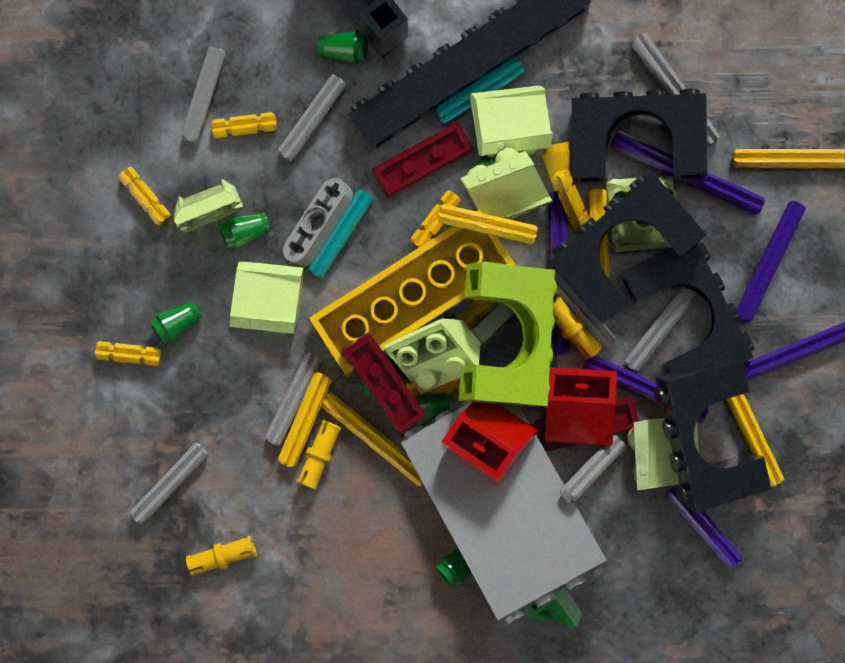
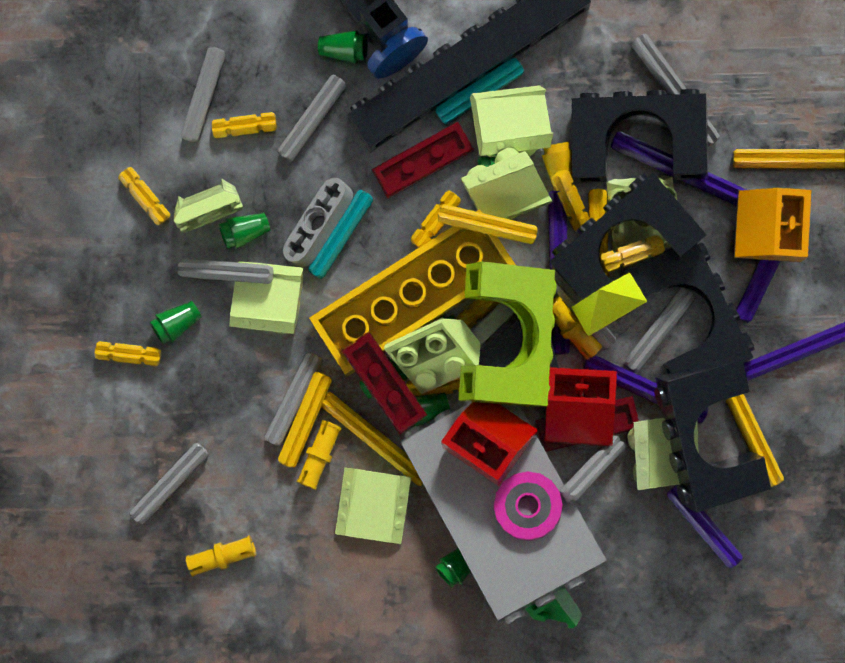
none -> light grey axle [177,258,274,284]
none -> yellowish green slope [335,467,411,544]
none -> blue tile [367,27,428,79]
none -> dark pink tile [494,471,563,541]
none -> neon yellow slope [571,272,647,336]
none -> yellow axle [600,235,665,273]
none -> light orange slope [734,188,812,262]

